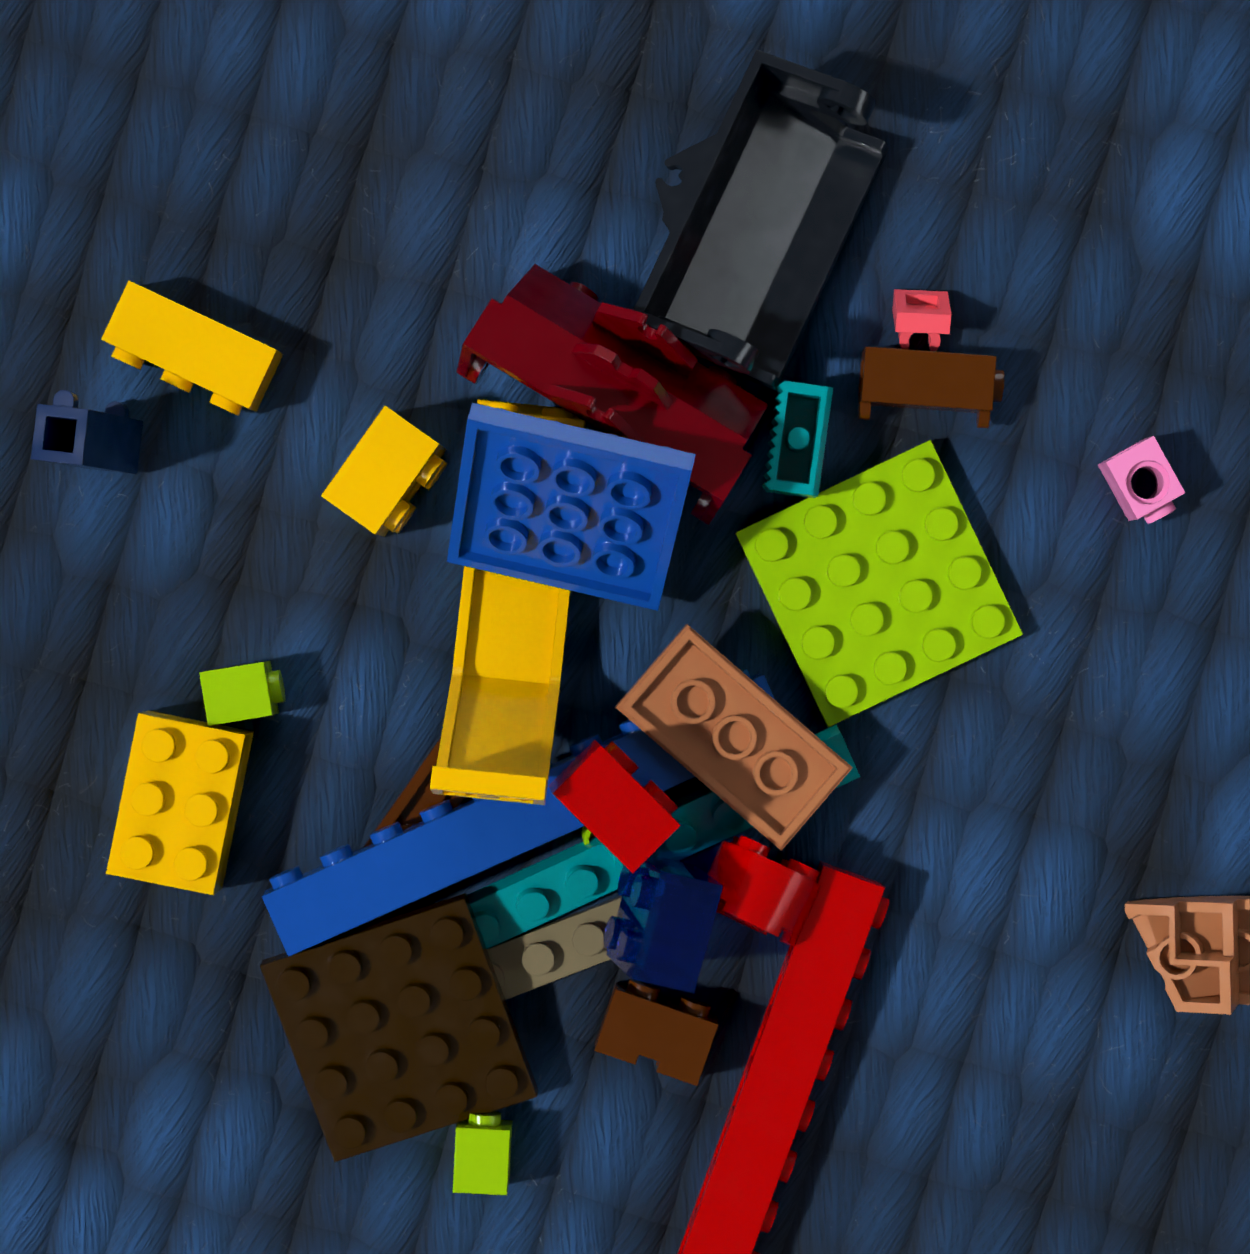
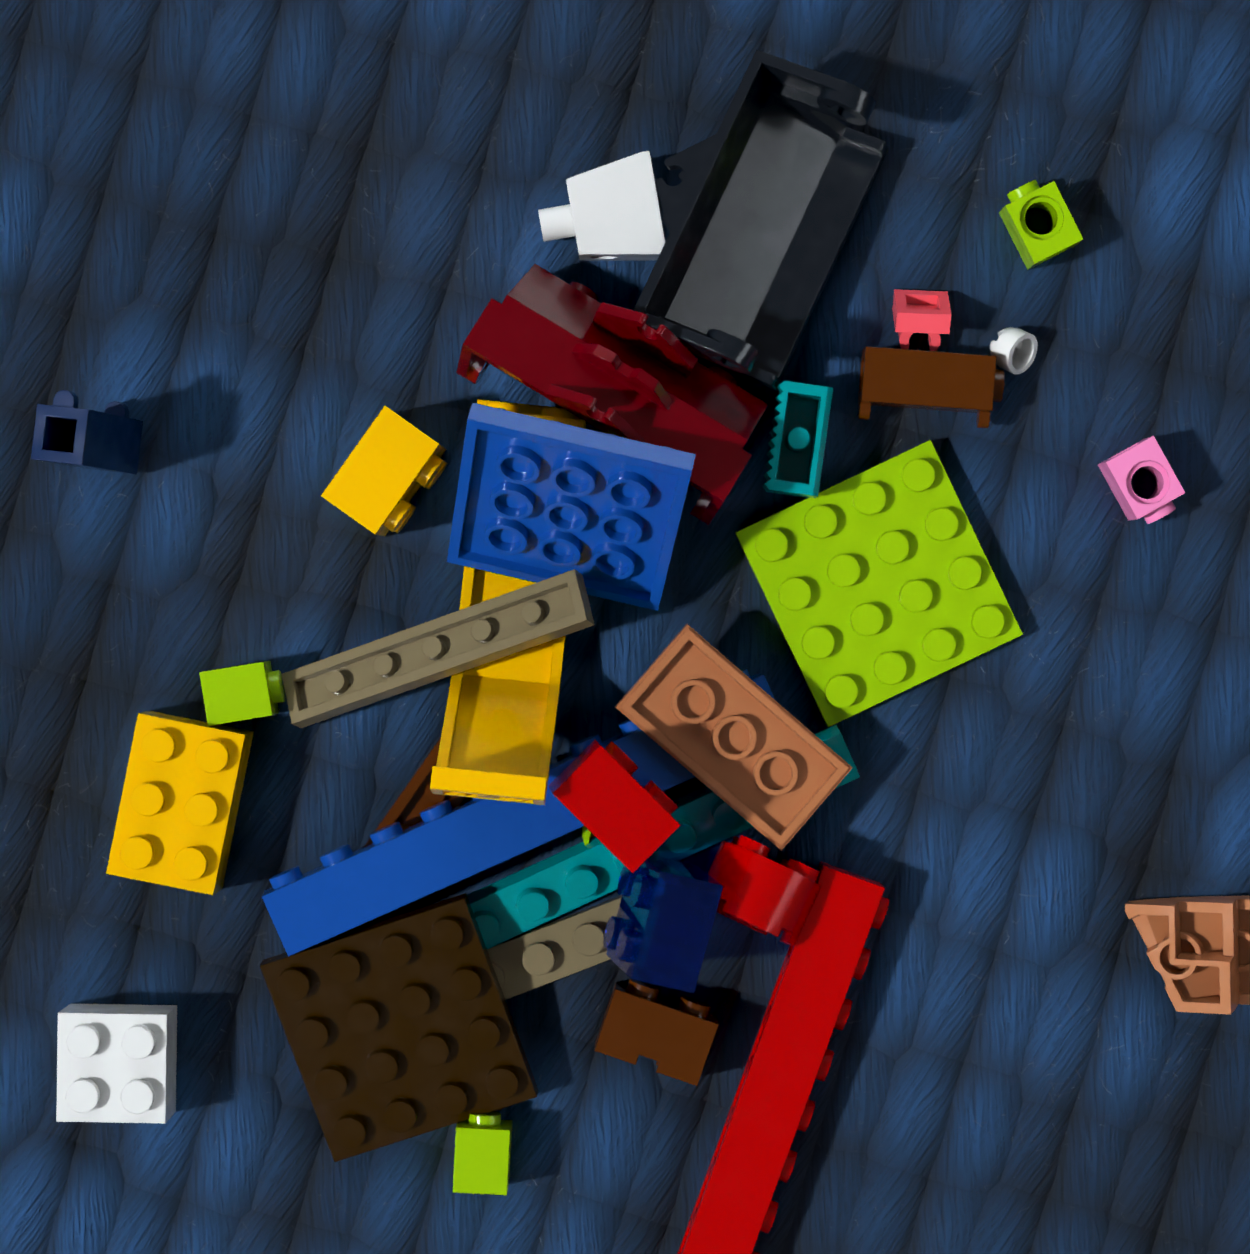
yellow brick [101,280,283,416] -> none
none -> white brick [56,1003,177,1124]
none -> dark tan plate [281,569,595,728]
none -> white torso [538,151,665,261]
none -> white hinge [989,327,1038,374]
none -> lime brick [999,179,1084,270]

